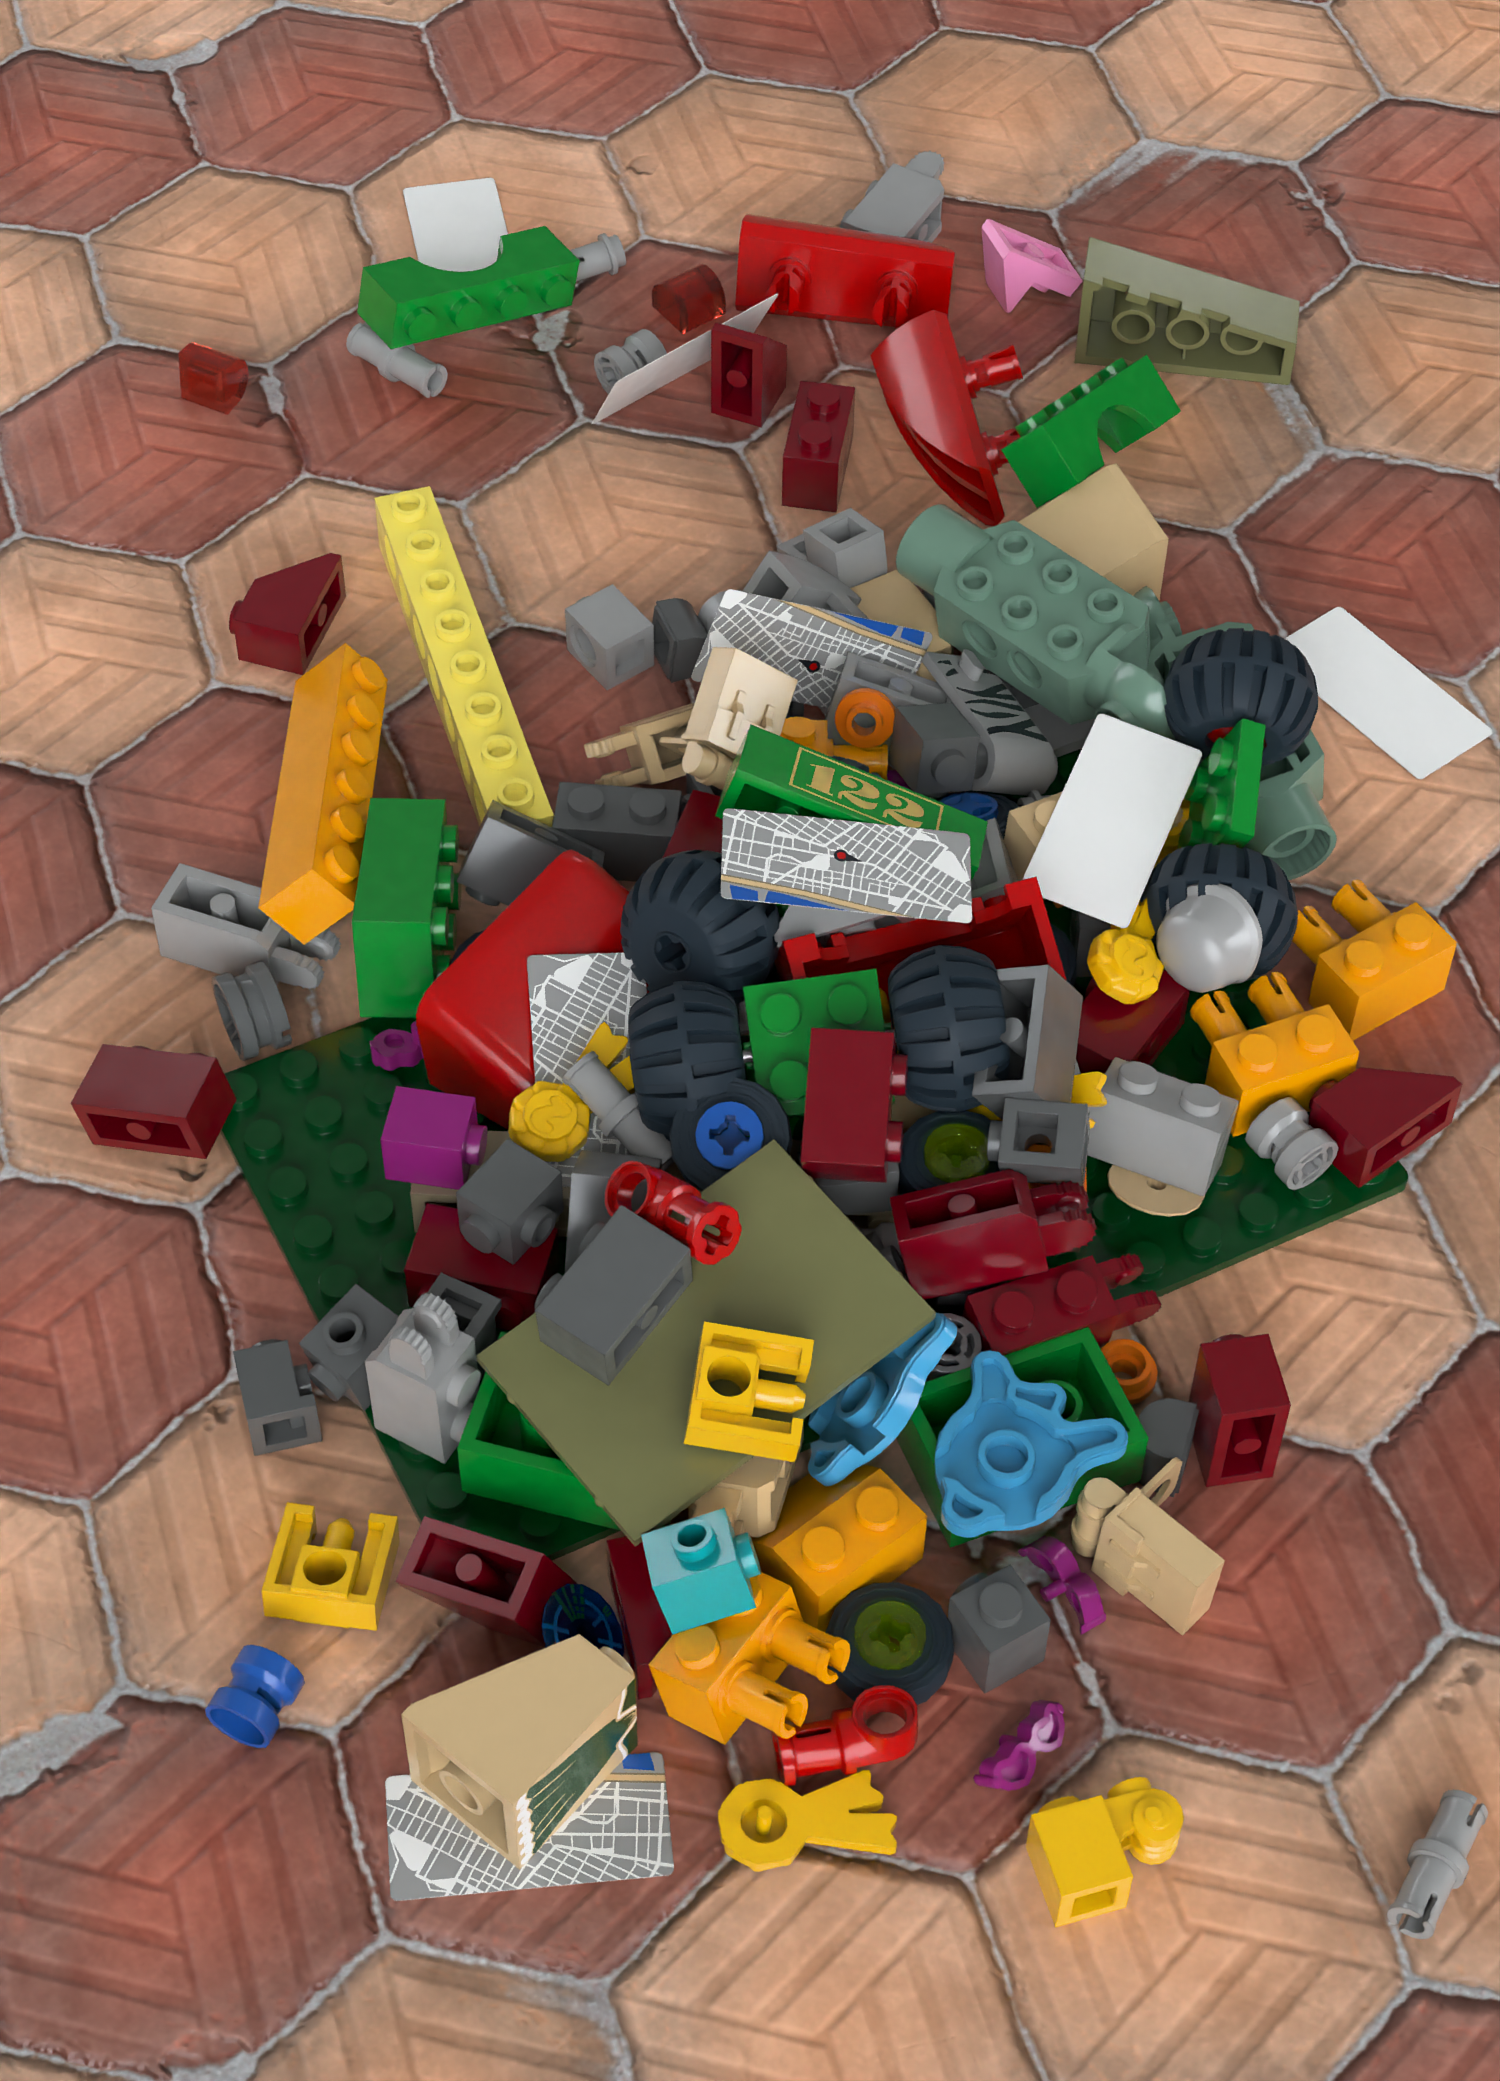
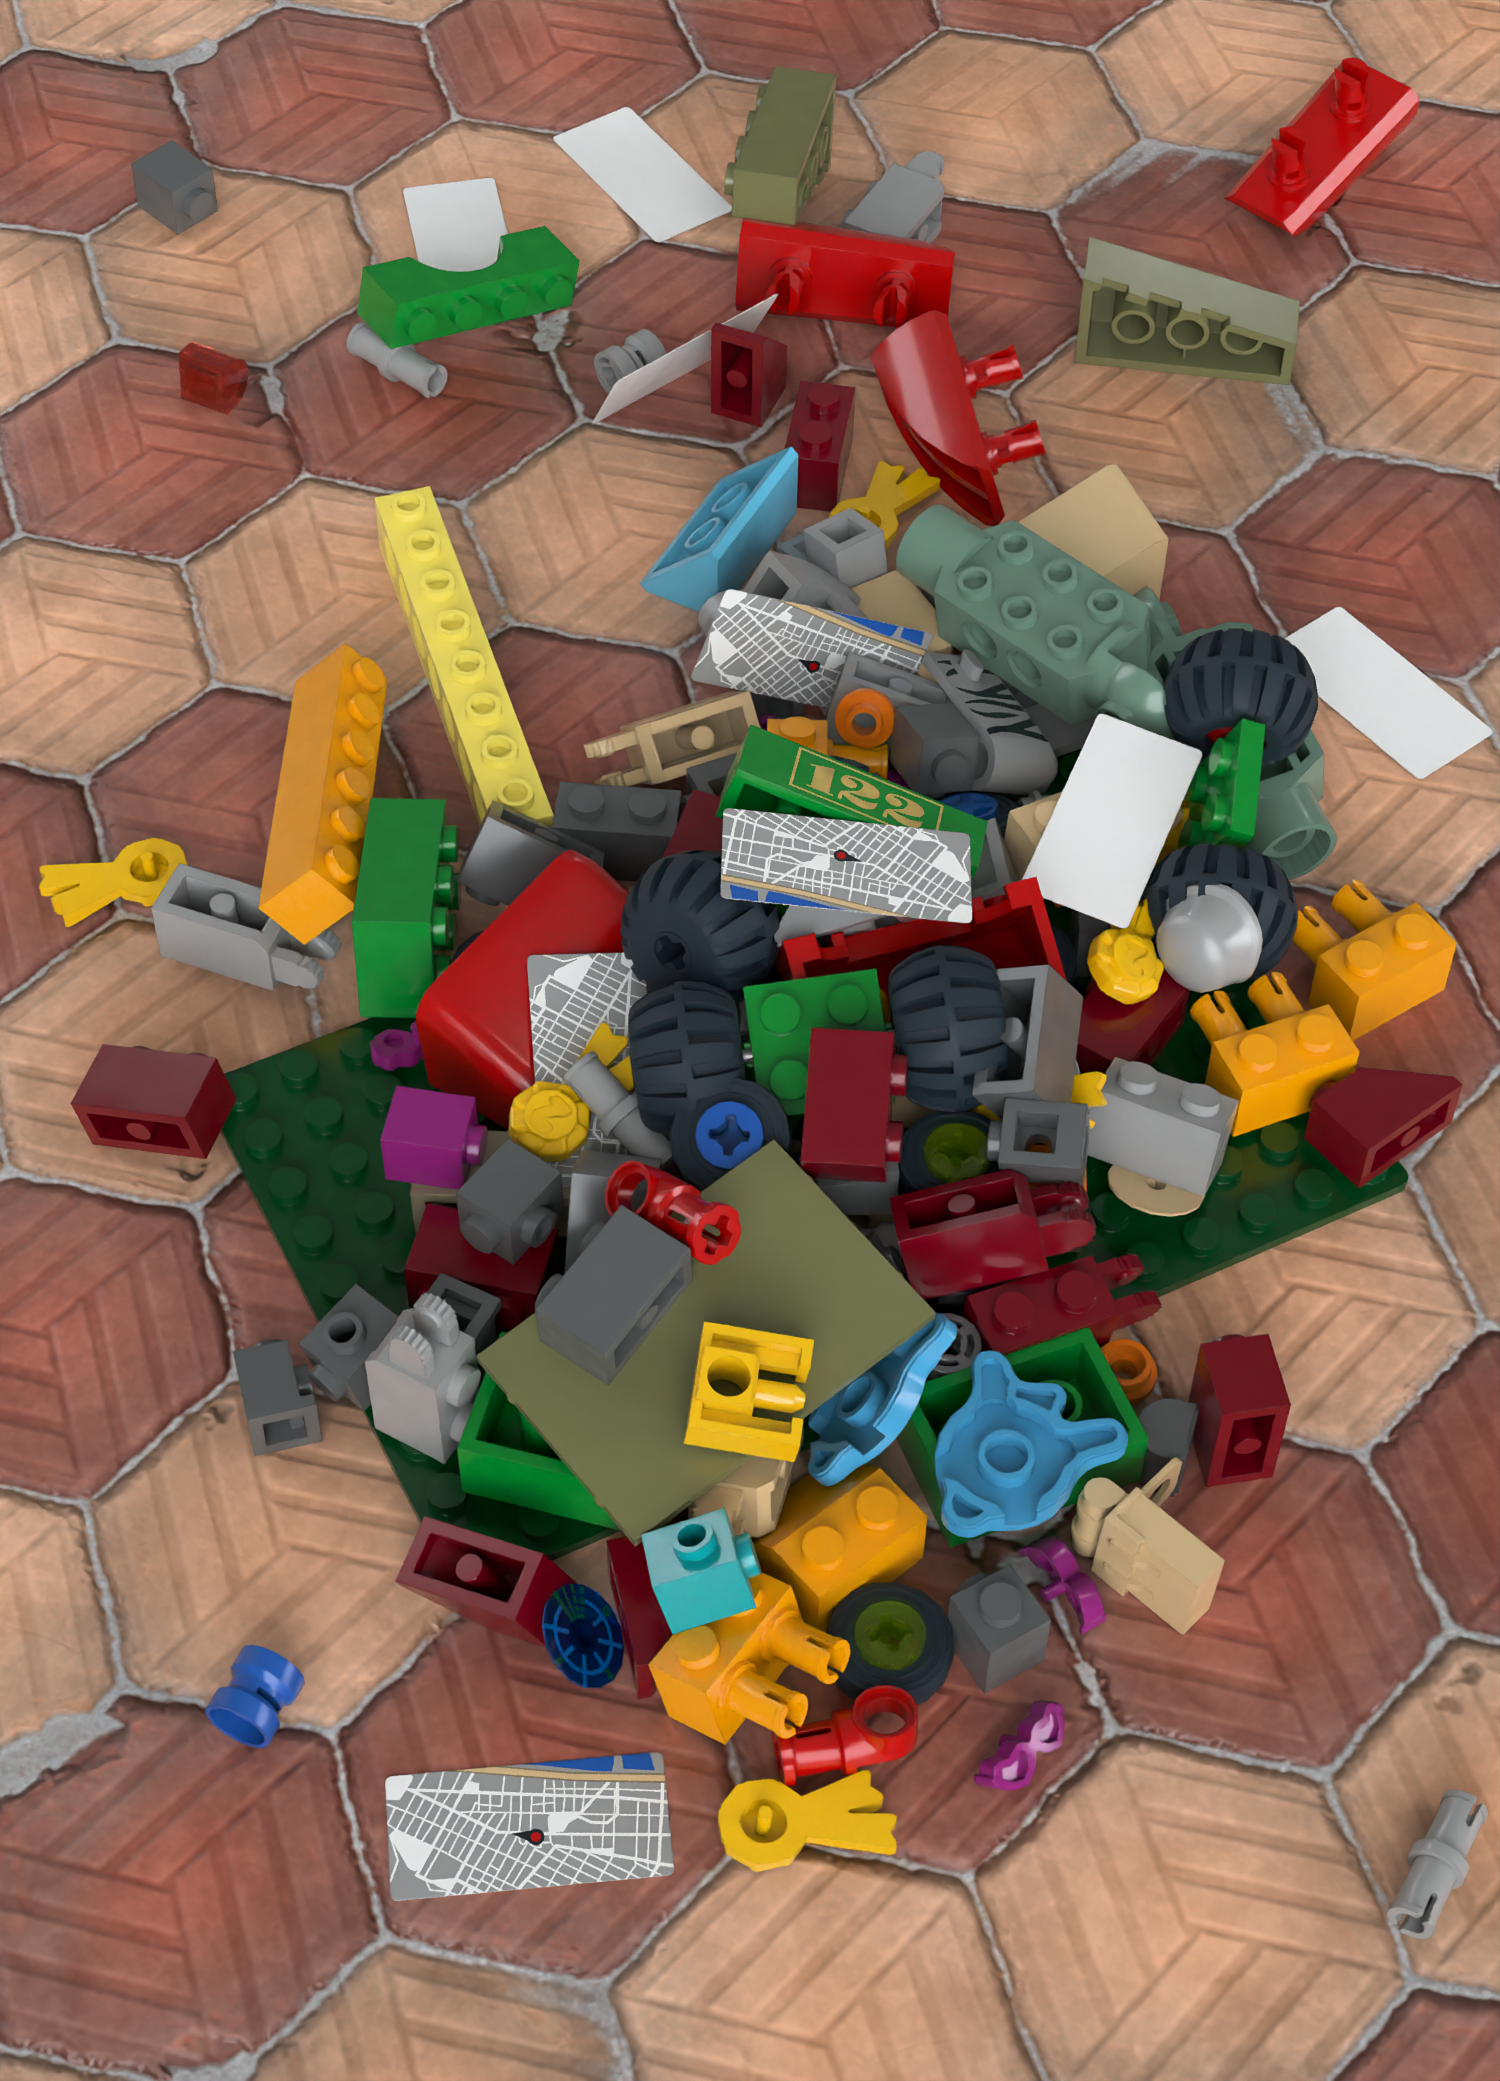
dark grey wheel [212,961,292,1061] -> none
dark red slope [229,553,346,675] -> none
yellow brick [261,1502,400,1631] -> none
tan slope [401,1634,638,1870] -> none
light grey brick [565,584,654,690] -> none
light grey pin [570,233,626,282] -> none
clear red brick [652,264,726,334] -> none
dark grey brick [652,598,708,683] -> none
tan piece [659,647,798,790] -> none
bright pink slope [982,219,1083,313] -> none
green arch [1001,354,1181,508] -> none
yellow brick [1025,1777,1184,1927] -> none
light grey wheel [1245,1097,1339,1190] -> none
none -> yellow piece [39,838,187,928]
none -> dark grey brick [131,141,218,235]
none -> white sticker [553,107,732,242]
none -> medium azure slope [640,446,798,612]
none -> olive wedge [724,66,836,225]
none -> yellow piece [829,461,940,550]
none -> red piece [1224,58,1420,237]

